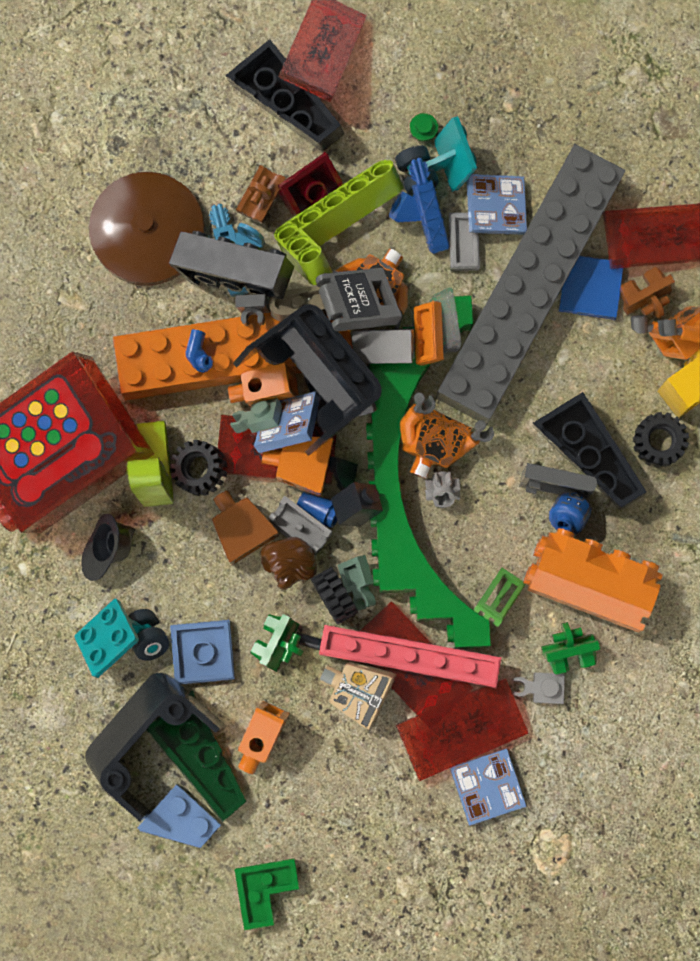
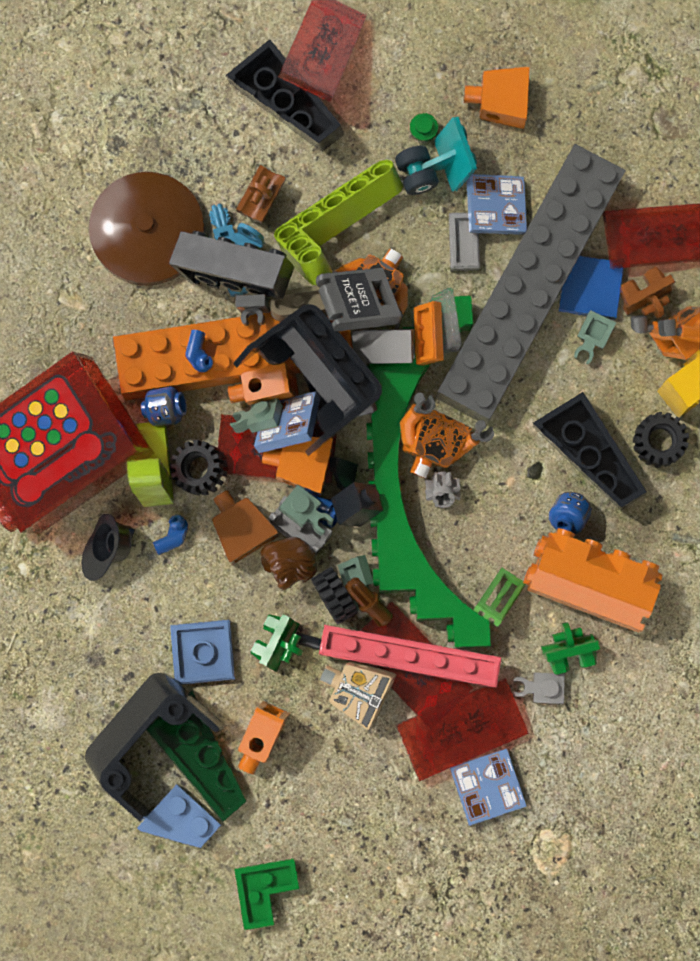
teal plate [75,598,169,678] -> none
dark red slope [278,152,344,217] -> none
blue piece [389,158,450,254] -> none
dark grey container [519,463,597,499] -> none
none -> blue head [141,386,187,427]
none -> blue arm [153,515,188,555]
none -> sand green plate [279,485,333,535]
none -> reddish brown axle [345,577,393,627]
none -> orange torso [464,67,530,129]
none -> sand green plate [574,310,616,364]

